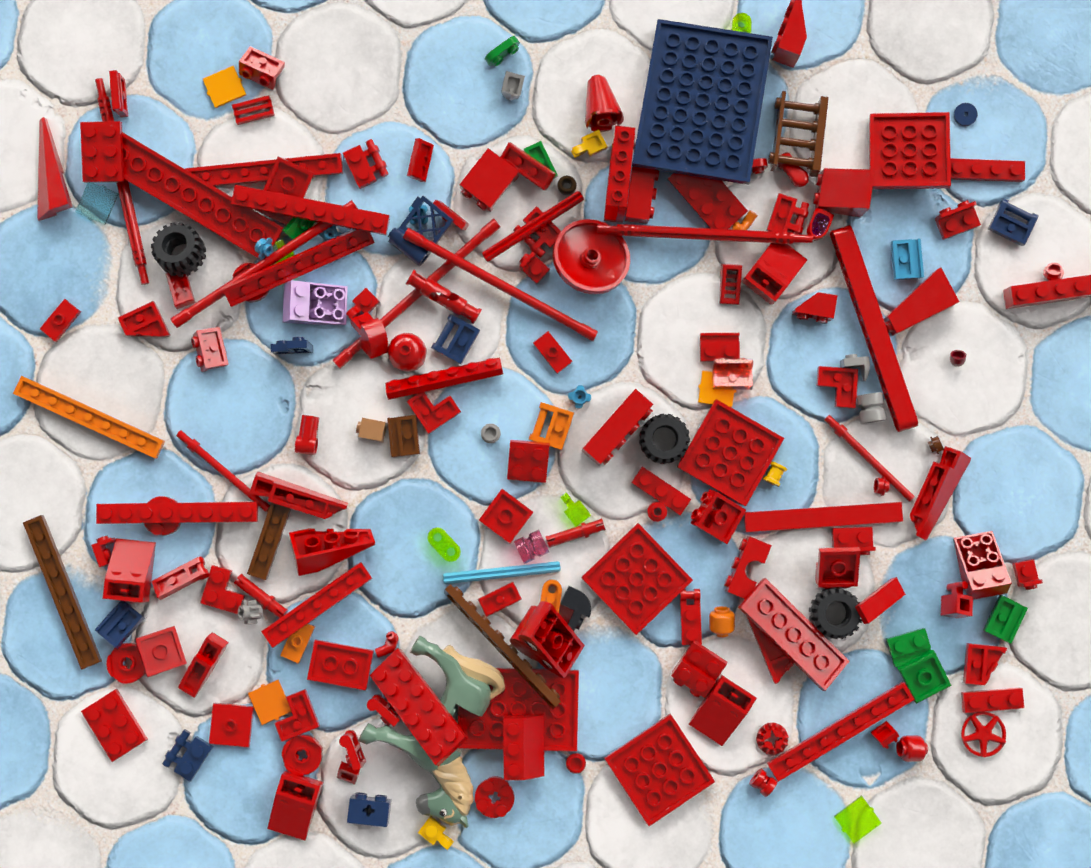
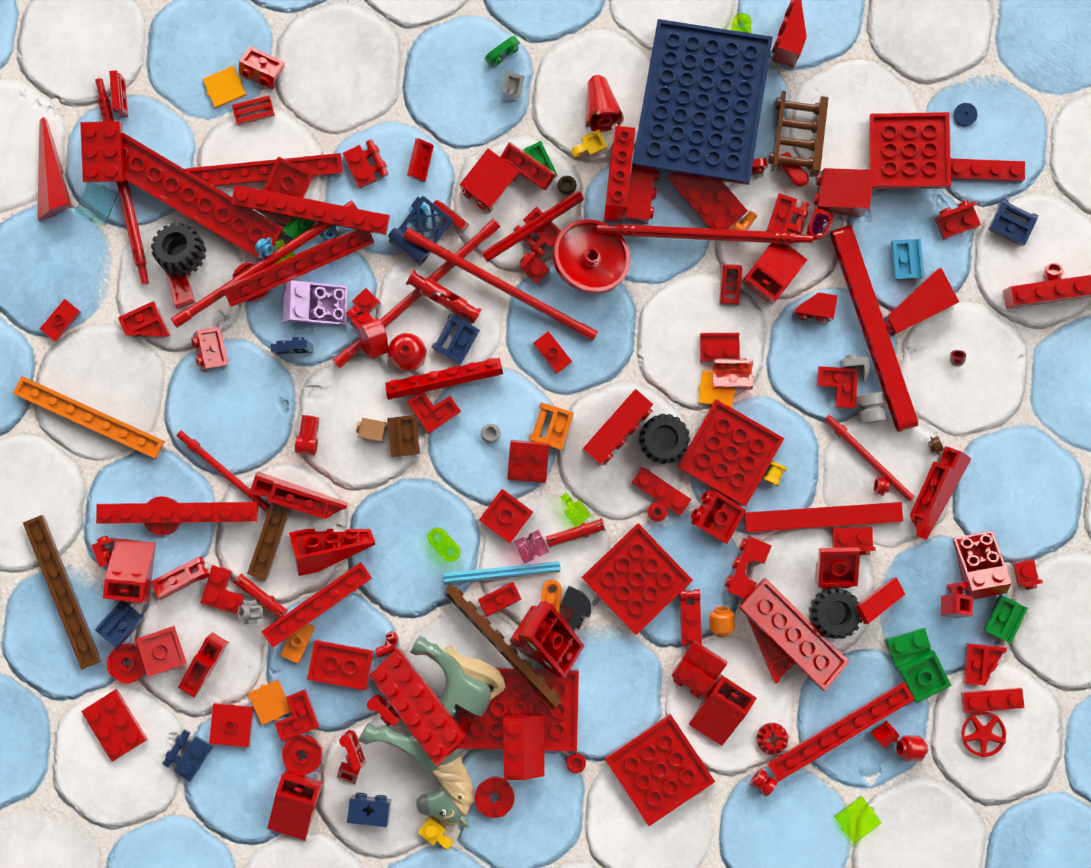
dark azure plate [568,385,591,409] -> none

